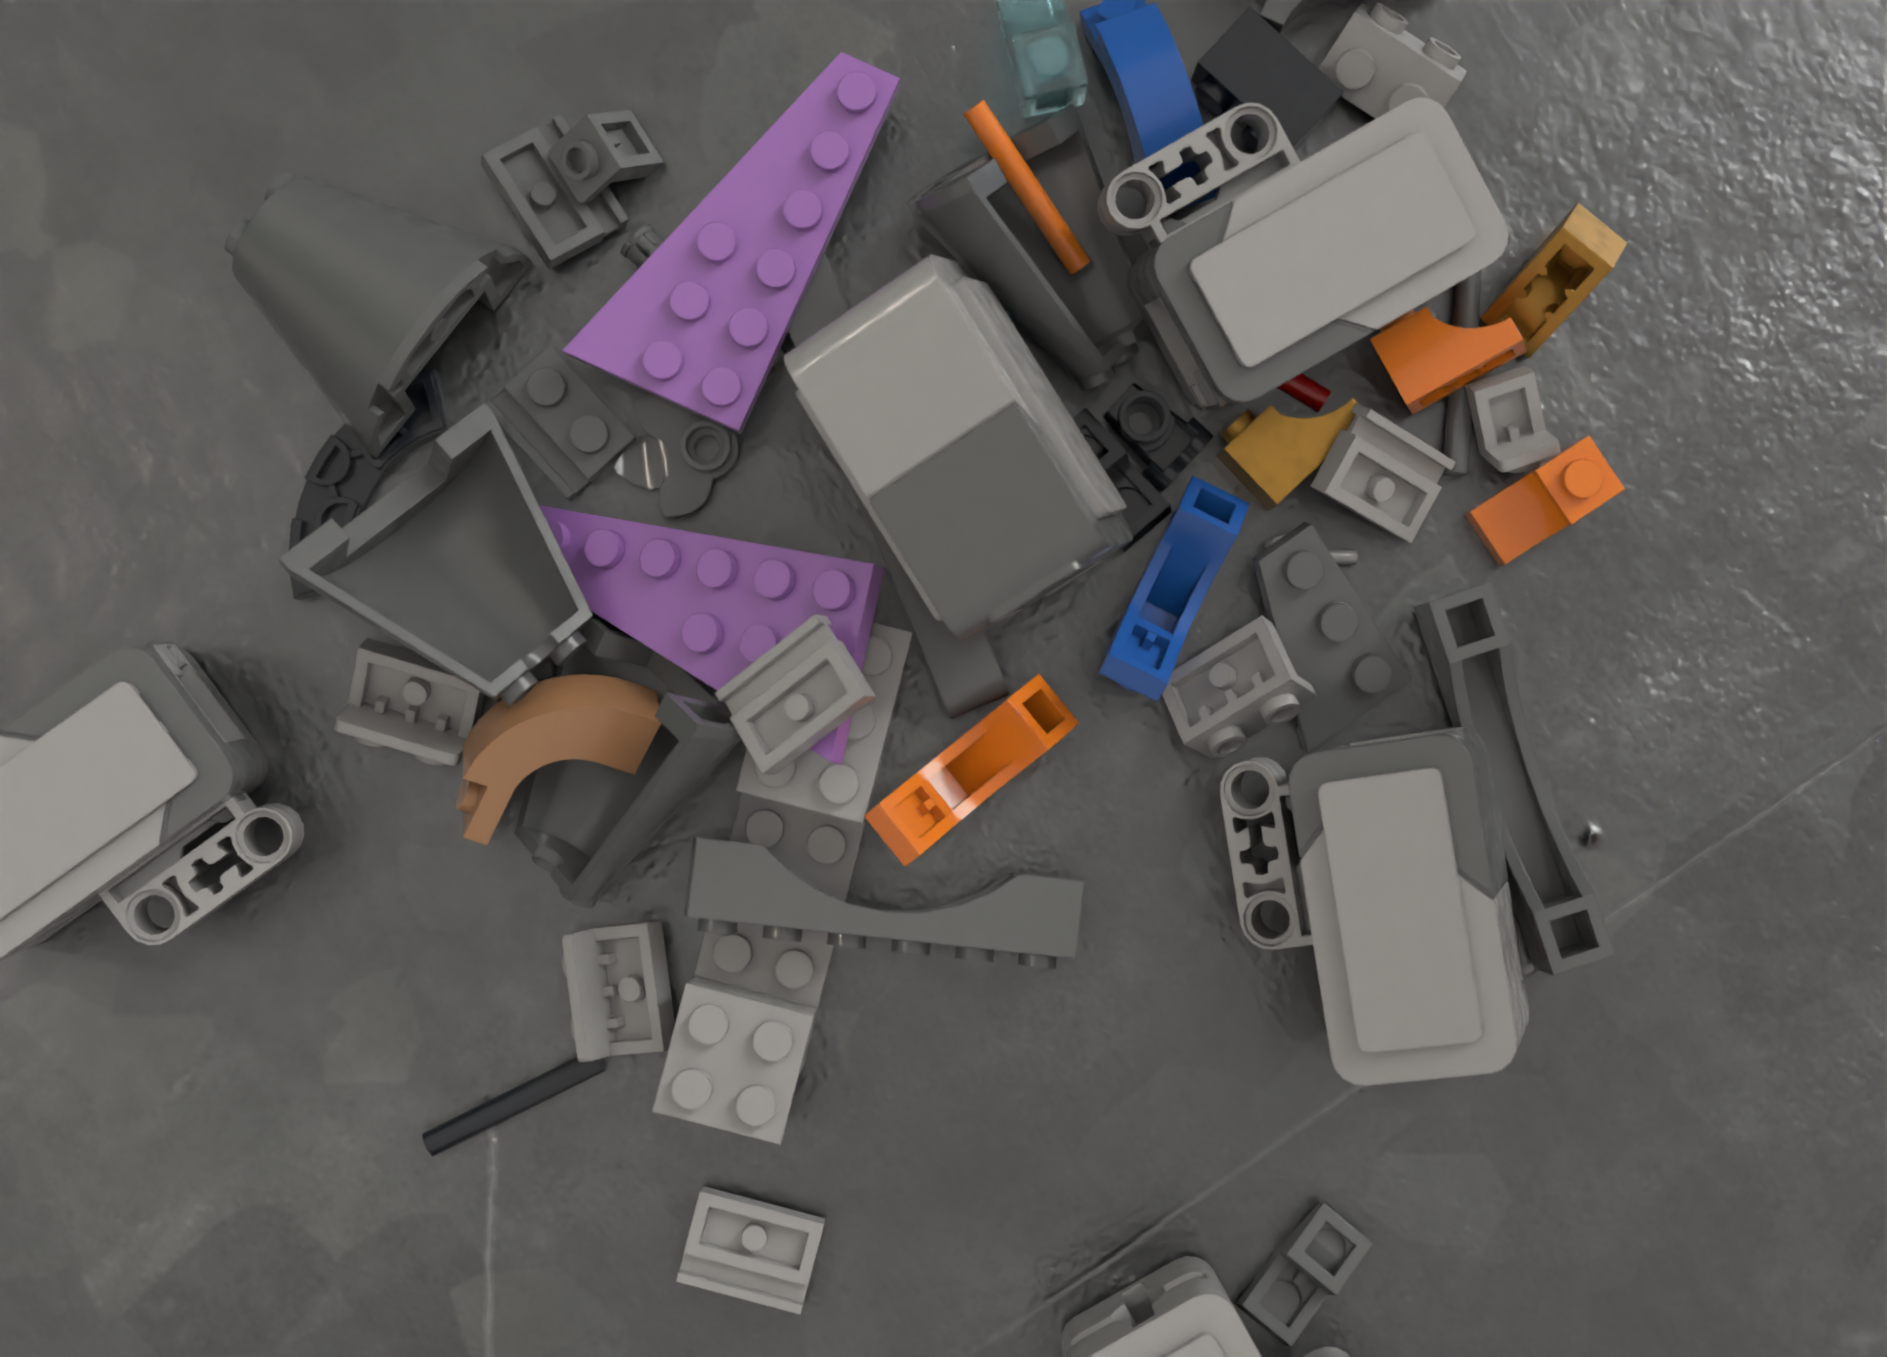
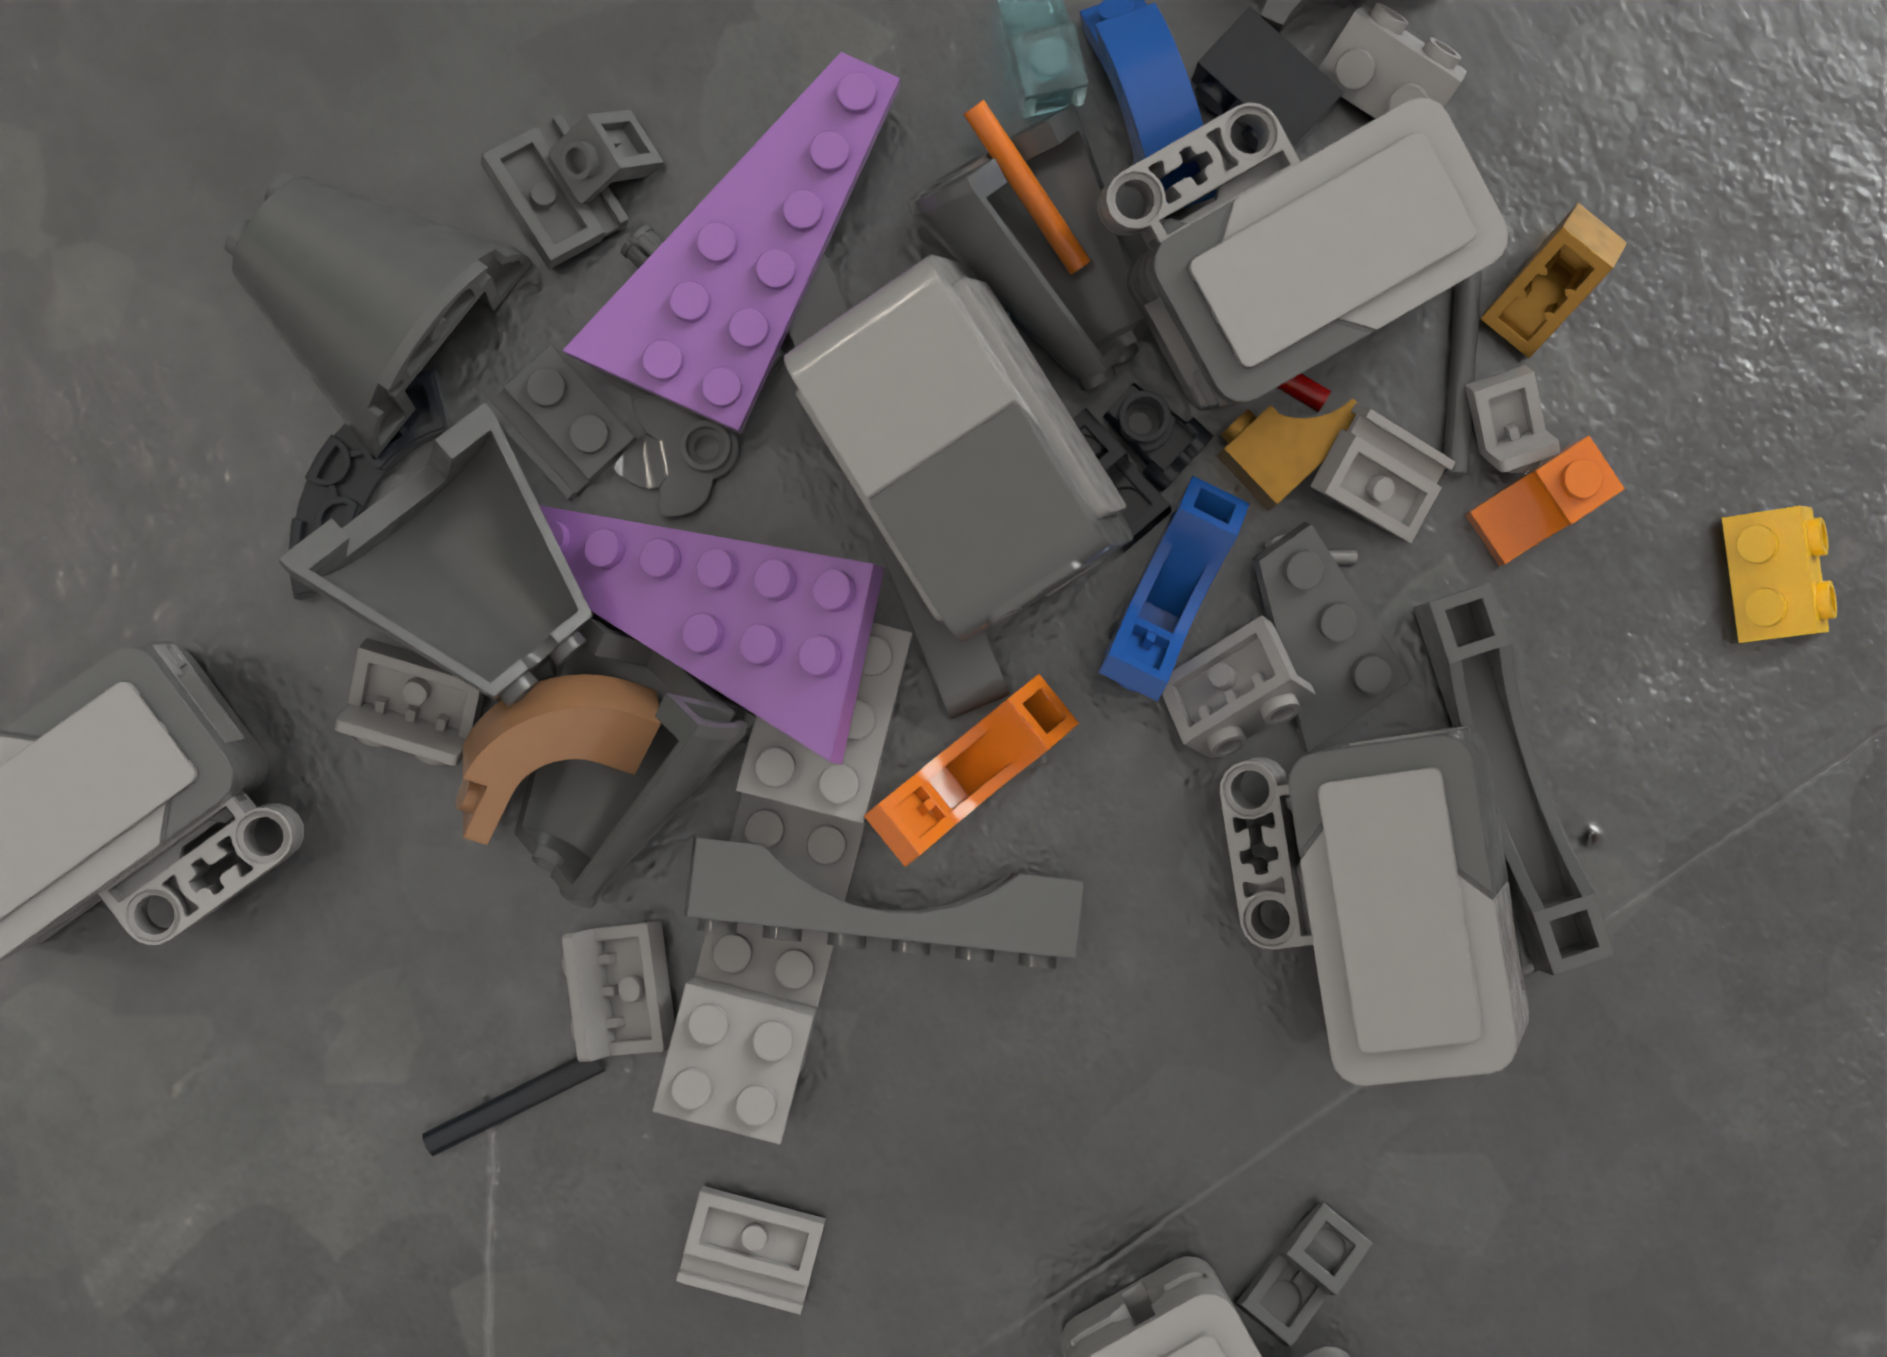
light grey plate [715,614,876,774] -> none
orange arch [1370,307,1527,415] -> none
none -> yellow bracket [1722,506,1837,643]

